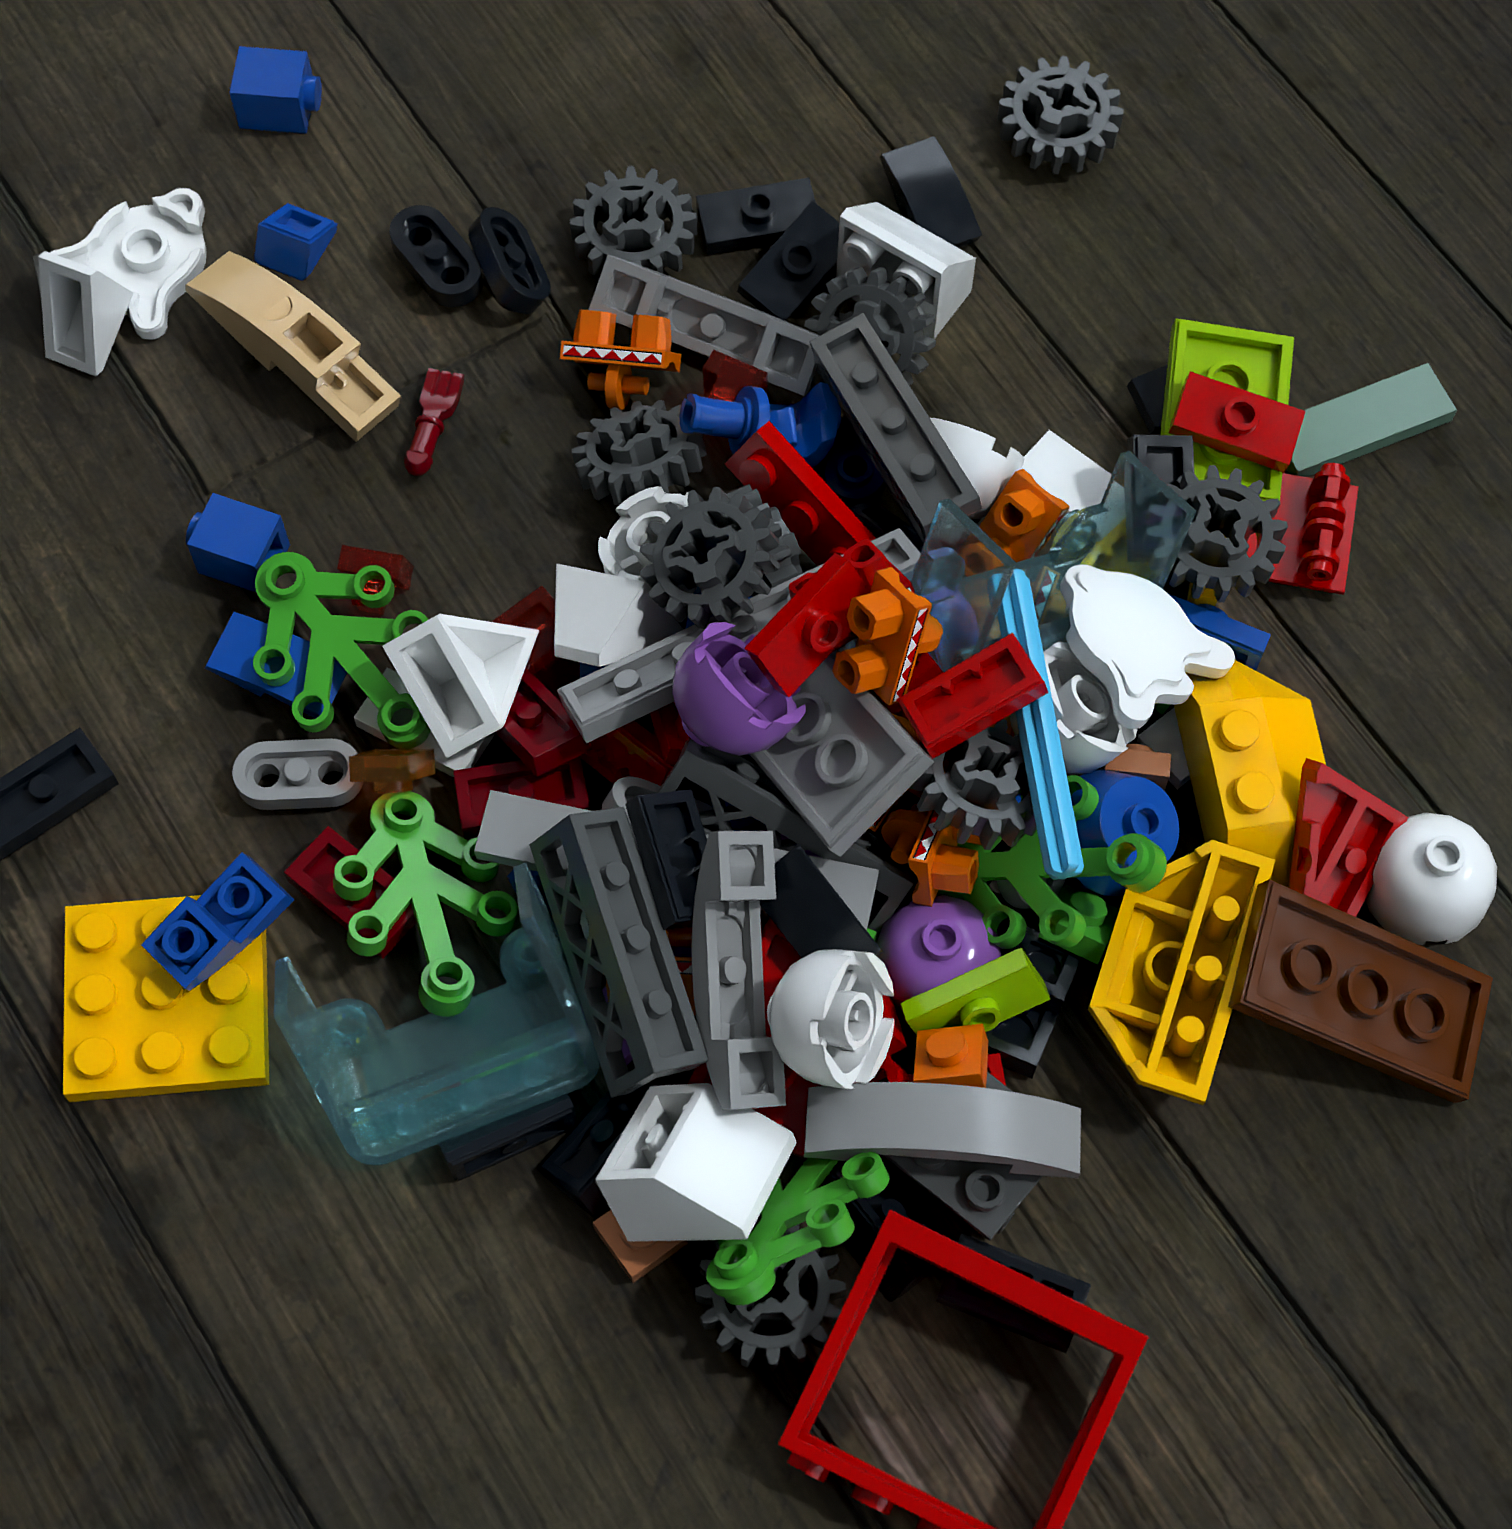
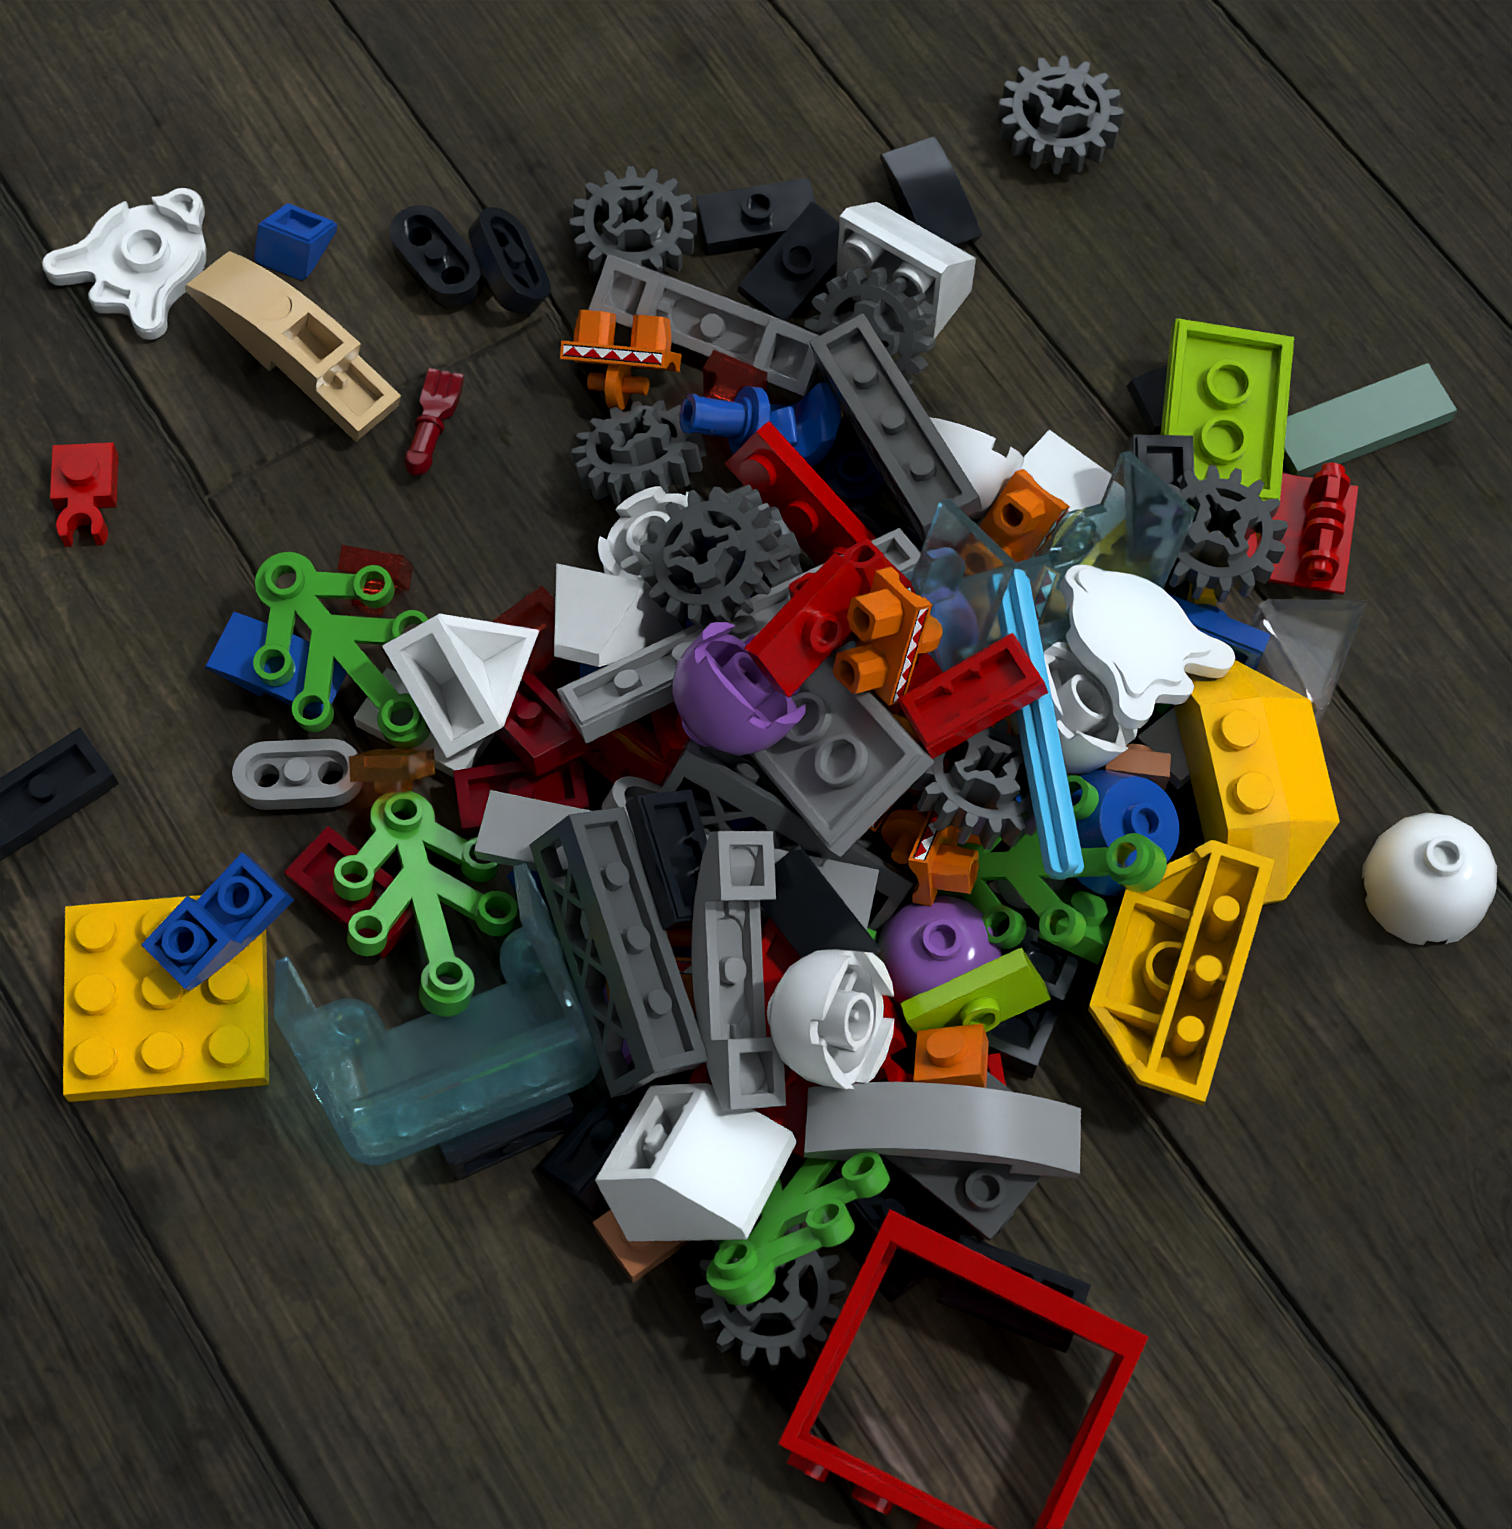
white slope [33,251,133,376] -> none
blue brick [186,493,290,593] -> none
blue brick [229,46,322,134] -> none
red plate [1168,371,1306,473] -> none
reddish brown tile [1228,879,1493,1103] -> none
red wing [1289,758,1409,917] -> none
none -> red plate [50,442,118,547]
none -> clear slope [1249,599,1368,728]

